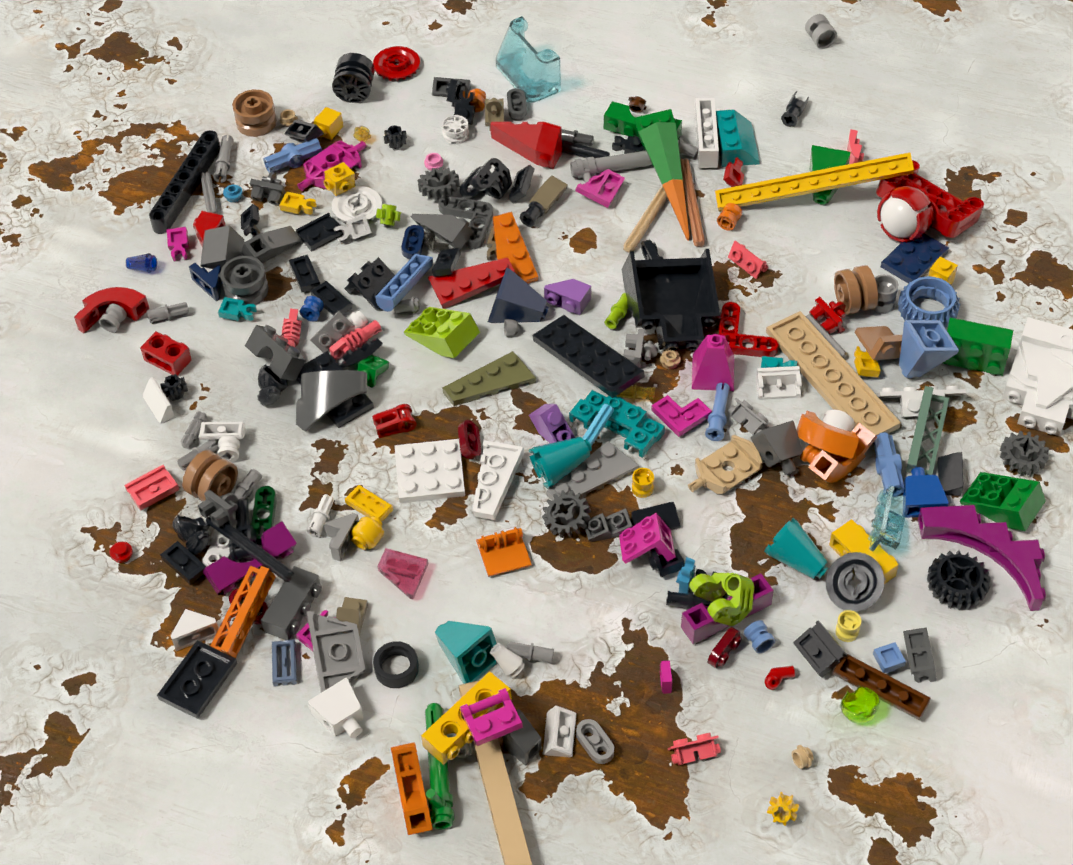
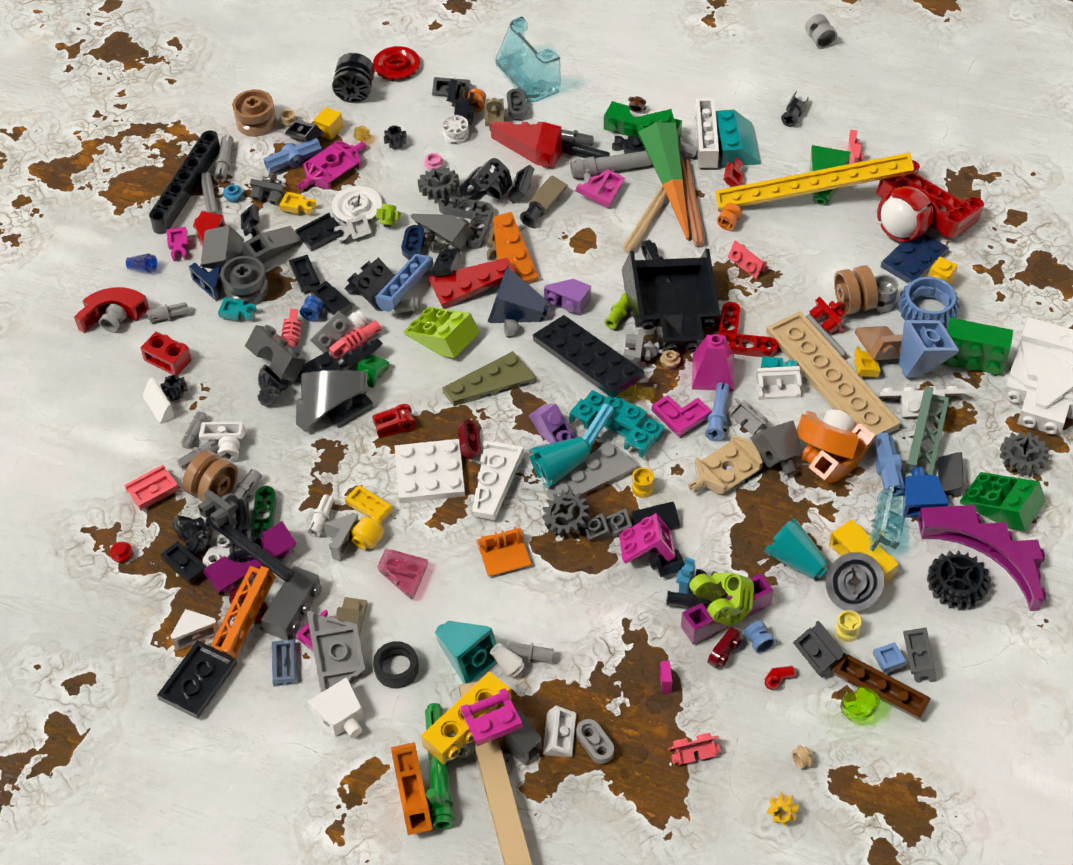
yellow brick [324,162,355,196] -> none

